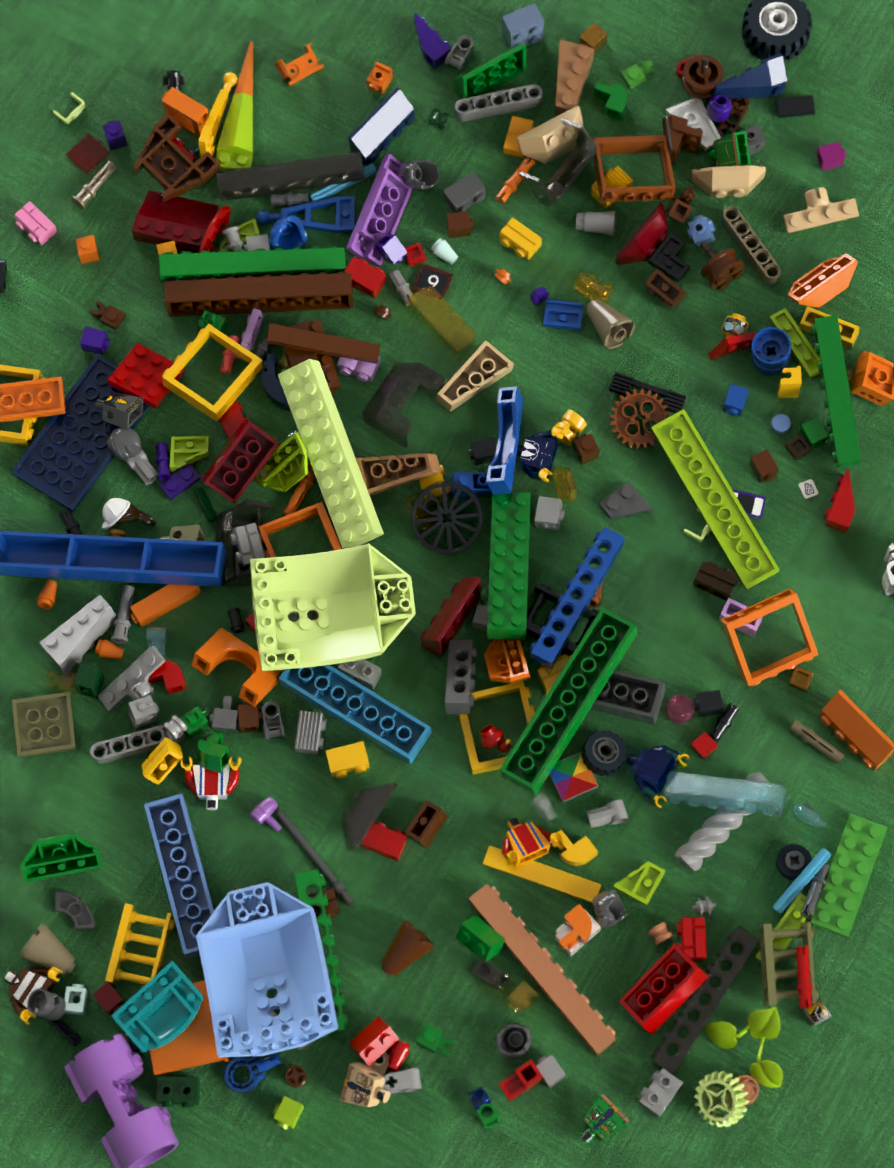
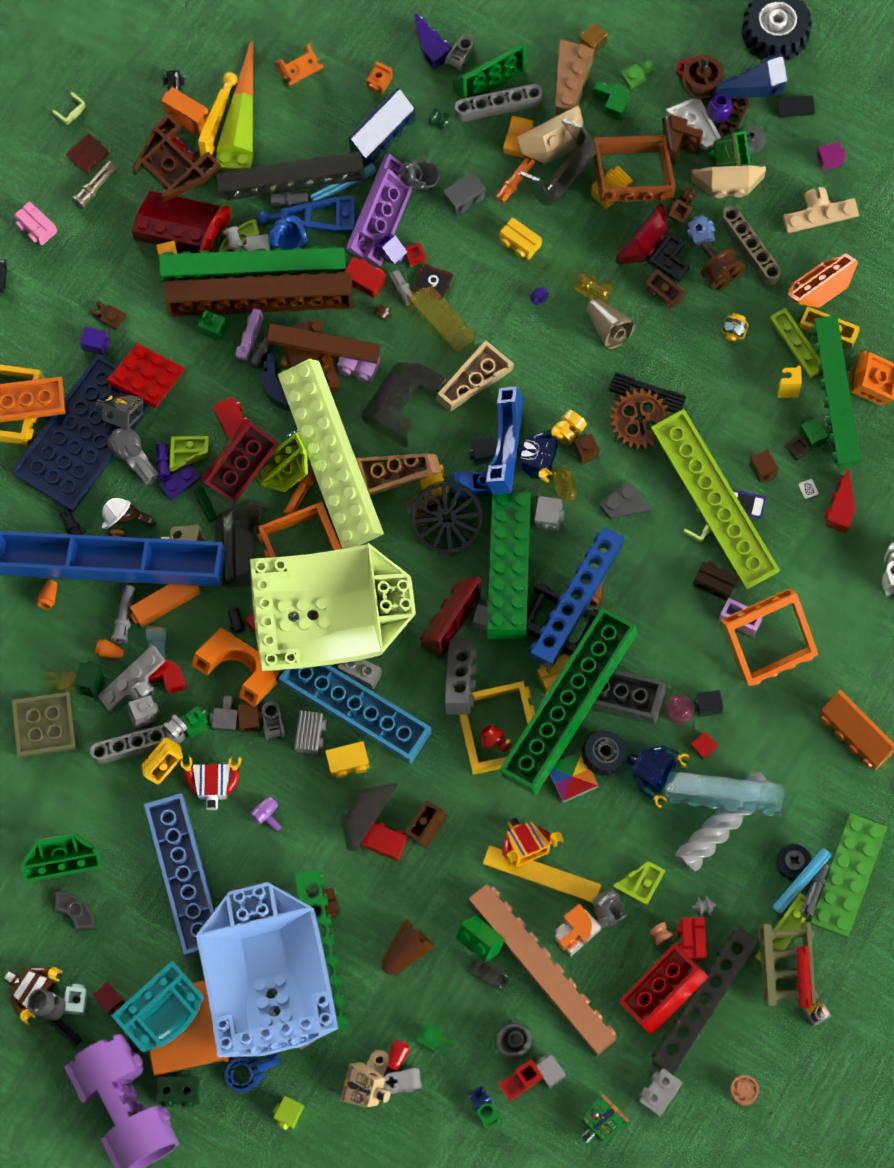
dark tan cone [19,923,76,975] -> none
light grey wedge [39,595,117,677] -> none
orange brick [76,235,100,264] -> none
dark purple brick [102,120,128,151] -> none
yellow fence [105,903,175,986] -> none
yellow window [162,324,263,422] -> none
green brick [198,730,229,773] -> none
coral pin [219,335,241,374] -> none
light grey brick [230,523,266,567] -> none
dark grey bar [277,810,354,906] -> none
reddish brown wheel [285,1065,306,1088] -> none
red brick [348,1016,399,1066] -> none
light aqua cone [431,238,458,265] -> none
reddish brown brick [447,212,474,238] -> none
orange wedge [484,639,531,684] -> none
orange plate [494,268,511,285] -> none
sand blue brick [502,3,544,49] -> none
clear yellow brick [507,981,539,1014] -> none
clear cone [530,792,557,822] -> none
blue plate [543,299,583,331] -> none
yellow brick [557,829,598,866] -> none
light grey plant [576,211,616,236] -> none
light grey piece [586,800,628,829] -> none
yellowish green gear [694,1071,749,1127] -> none
lime plant [704,1007,783,1088] -> none
red wing [708,332,756,360] -> none
black pin [708,703,740,742] -> none
blue brick [723,384,749,416] -> none
blue wheel [752,327,791,375] -> none
medium blue tile [771,414,791,434] -> none
pearl gold tile [788,666,814,692] -> none
dark tan pin [789,720,845,764] -> none
clear light blue plant [792,802,827,829] -> none

